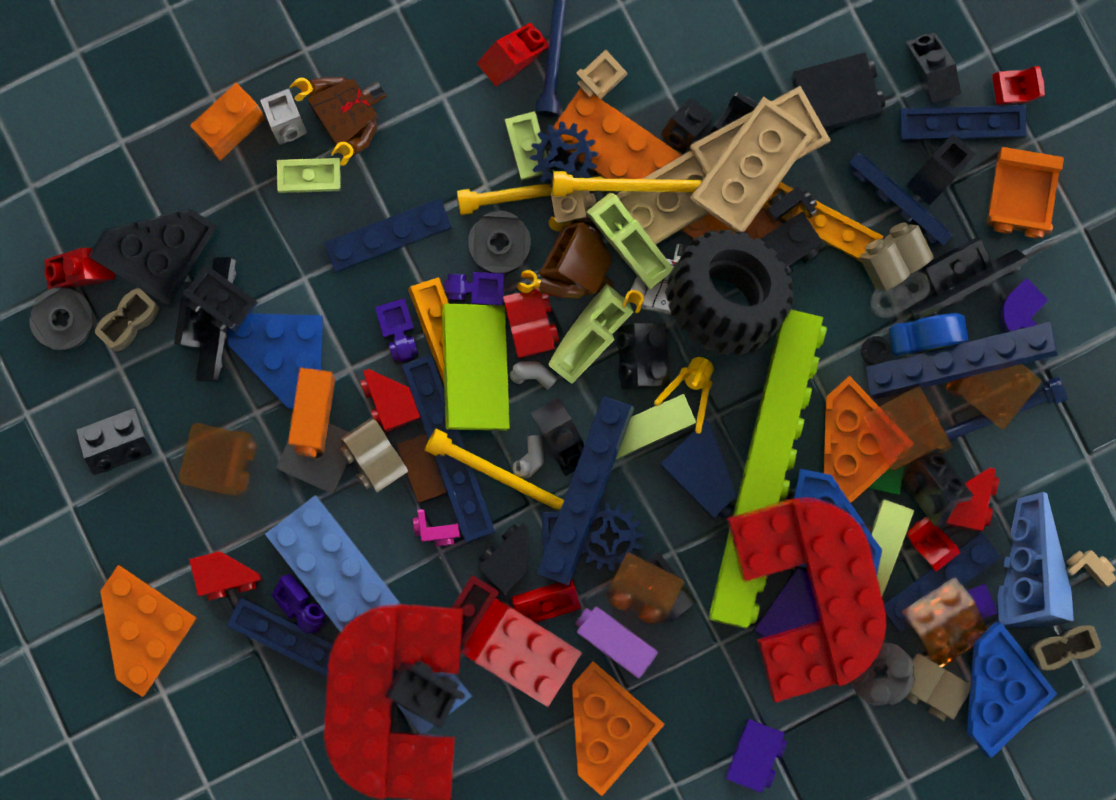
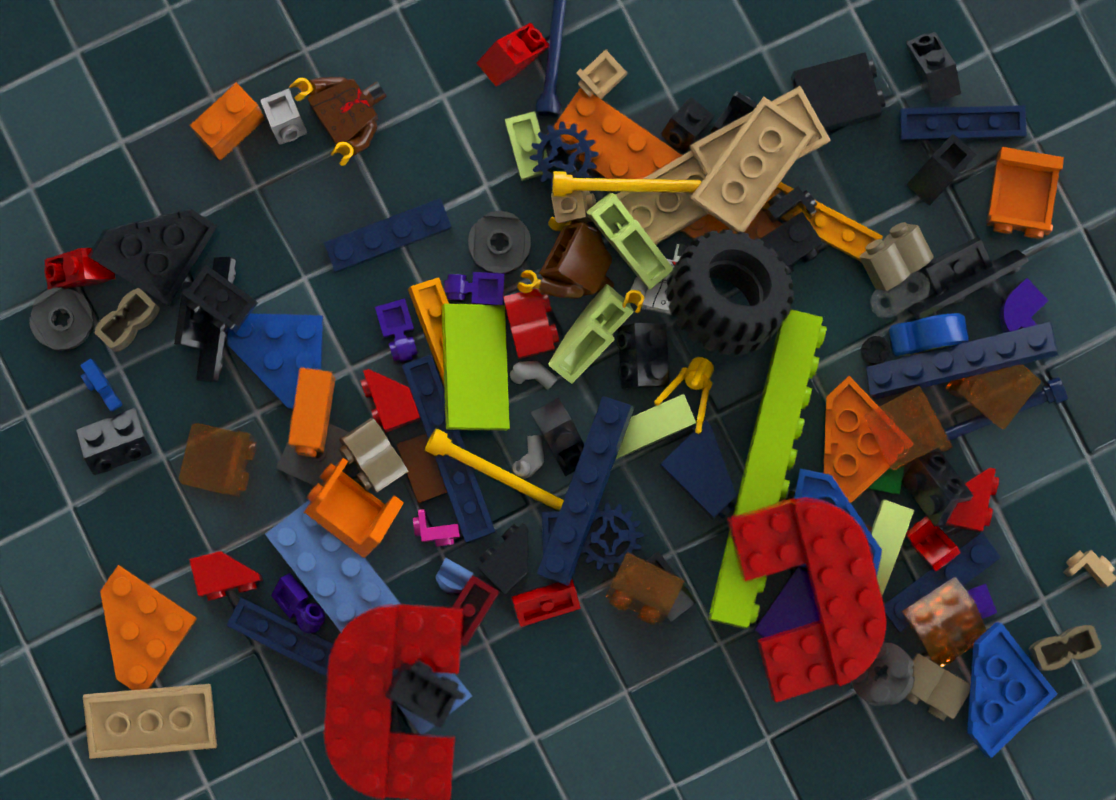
yellowish green plate [277,158,341,193] -> none
yellow piece [457,176,605,215] -> none
brick [461,598,582,707] -> none
orange plate [572,661,665,796] -> none
medium lavender brick [576,606,658,678] -> none
dark purple brick [725,719,788,793] -> none
dark blue plate [849,152,954,246] -> none
red bracket [992,66,1045,105] -> none
medium blue wedge [997,492,1074,628] -> none
none -> blue plate [80,358,123,412]
none -> tan tile [83,684,217,759]
none -> orange panel [304,458,404,558]
none -> medium blue plate [436,558,473,594]

